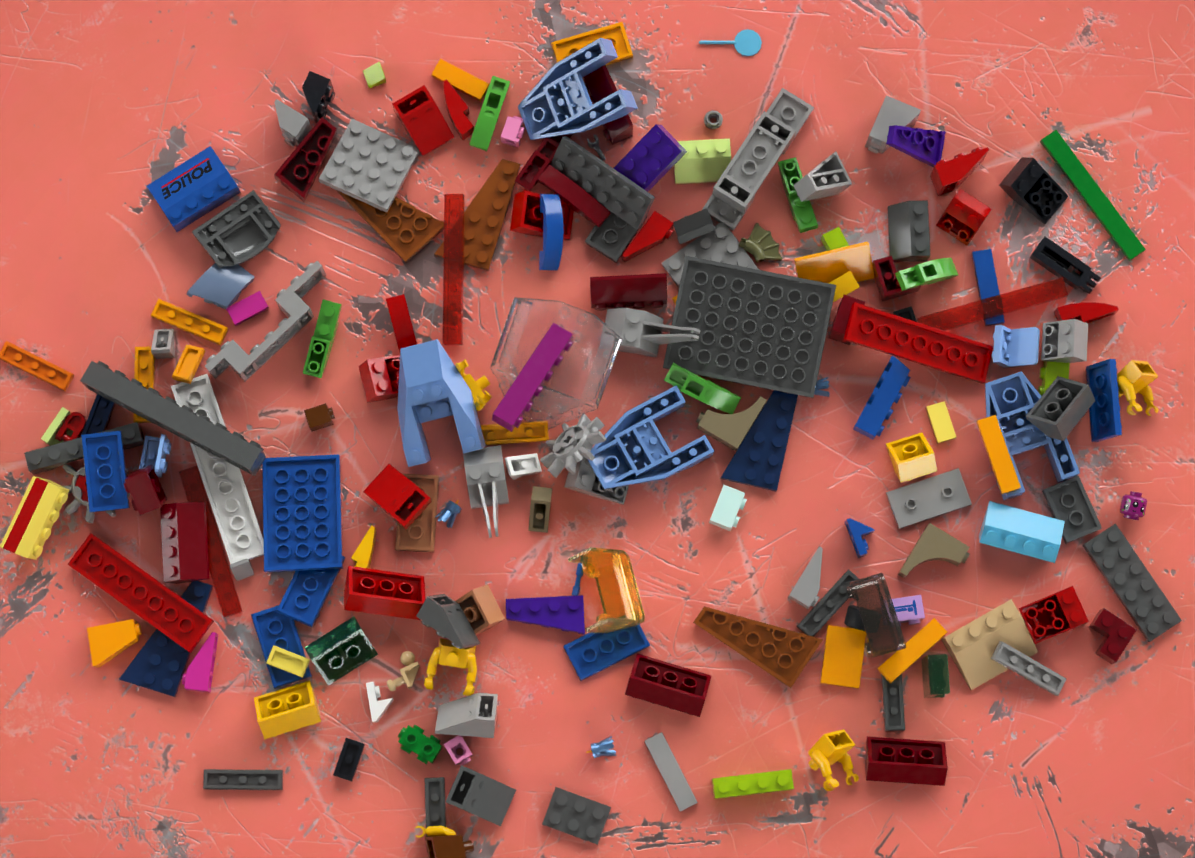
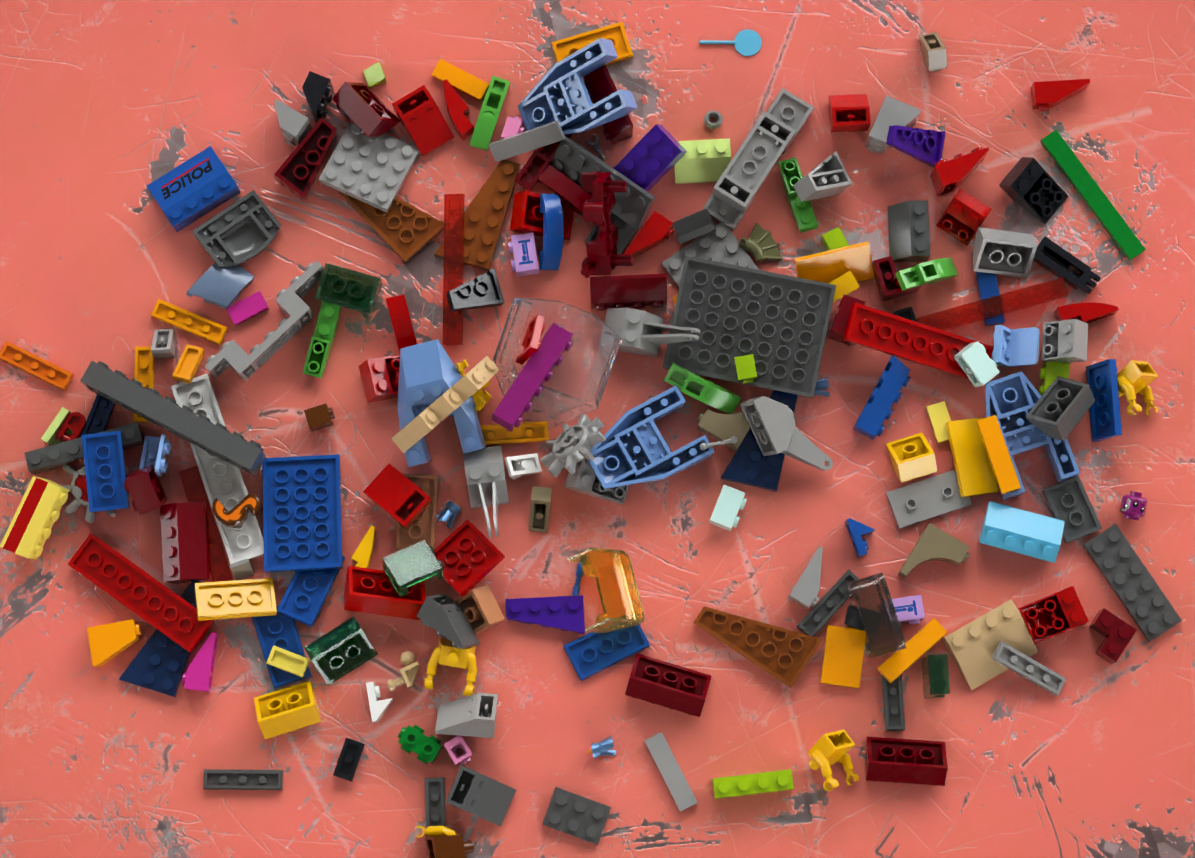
none -> yellow tile [195,578,277,621]
none -> reddish brown animal [213,494,262,528]
none -> clear green slope [315,263,382,315]
none -> dark red slope [332,82,400,137]
none -> clear green panel [382,540,444,597]
none -> tan arch [391,356,499,453]
none -> red plate [425,519,505,597]
none -> wing [446,268,505,312]
none -> light grey tile [489,121,565,162]
none -> lavender brick [508,233,539,277]
none -> red wing [515,314,545,365]
none -> dark red gear [581,171,633,278]
none -> light grey hinge [700,436,738,450]
none -> lime brick [734,354,758,384]
none -> light grey slope [740,396,833,471]
none -> red slope [829,94,871,132]
none -> dark tan slope [919,32,947,72]
none -> yellow tile [946,417,999,498]
none -> light aqua brick [954,341,999,388]
none -> light grey slope [973,227,1038,278]
none -> red slope [1031,79,1090,111]

